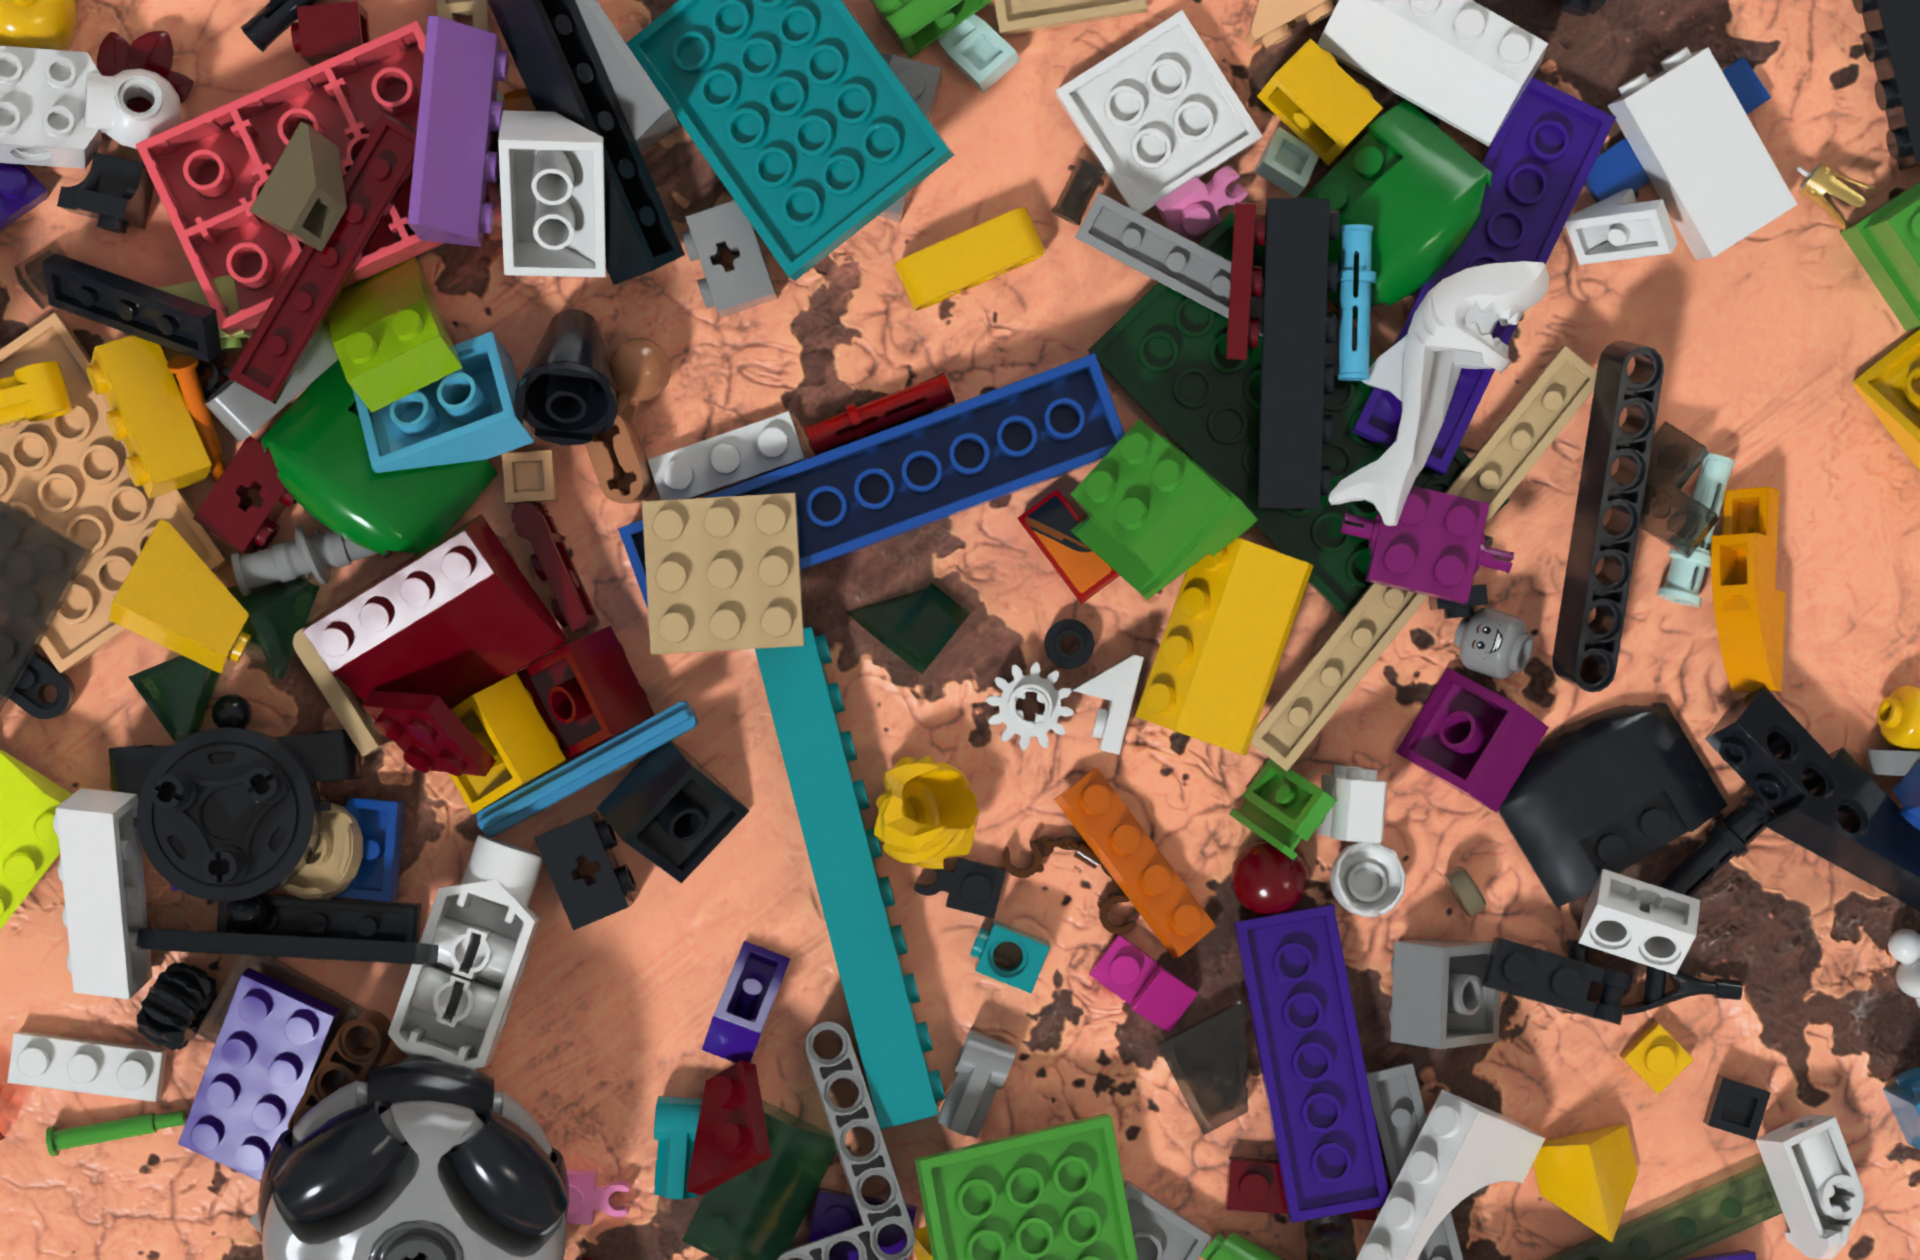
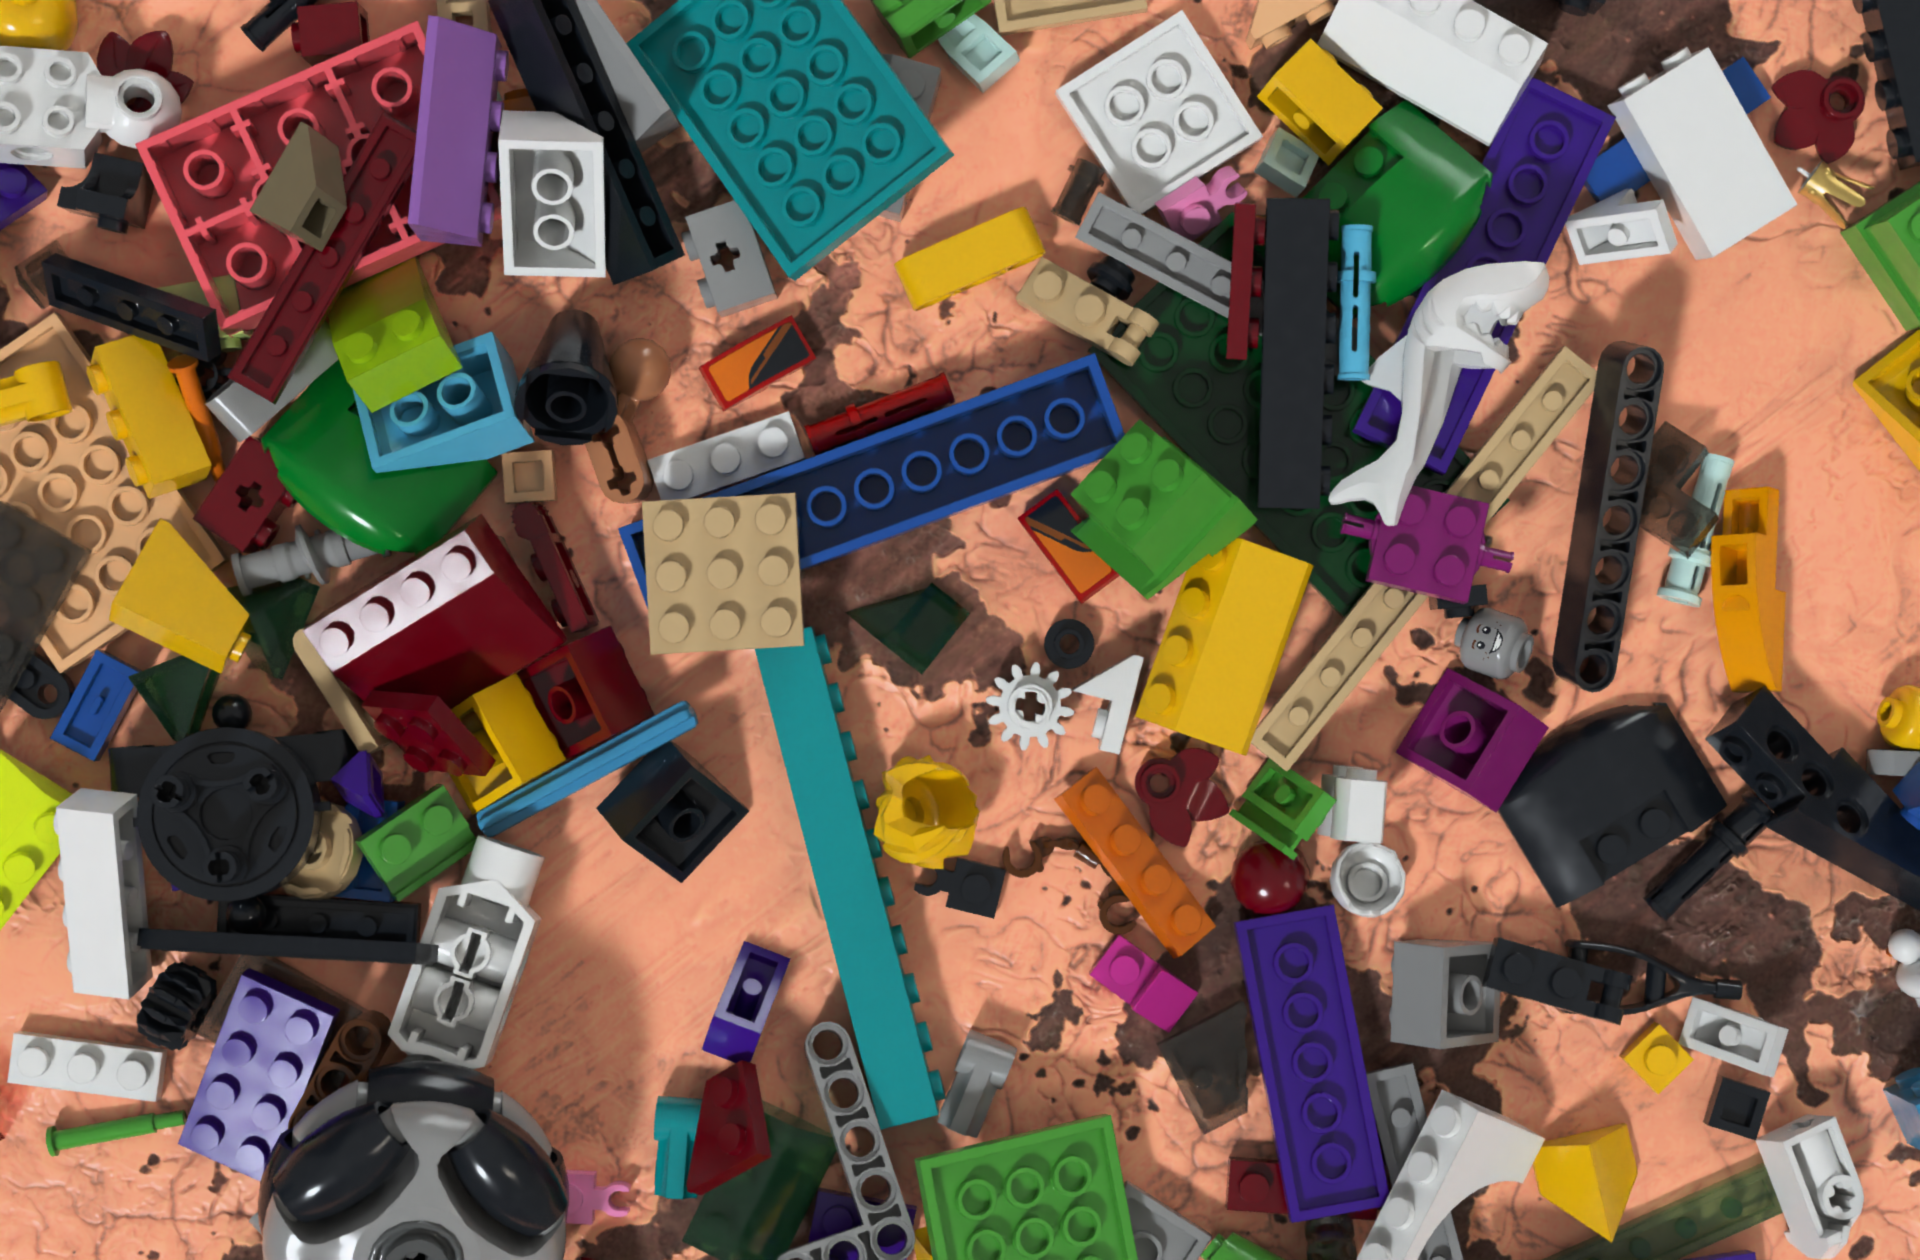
black brick [534,811,637,931] -> none
teal brick [970,919,1050,994] -> none
dark tan tile [1443,866,1486,917] -> none
white brick [1578,869,1701,975] -> none
none -> blue plate [50,650,146,762]
none -> dark purple slope [330,750,385,818]
none -> bright green plate [355,783,477,902]
none -> slope [698,315,816,412]
none -> tan plate [1015,257,1160,367]
none -> black plate [1087,256,1135,300]
none -> dark red plate [1135,748,1229,847]
none -> white slope [1678,997,1789,1078]
none -> dark red plate [1771,69,1865,164]

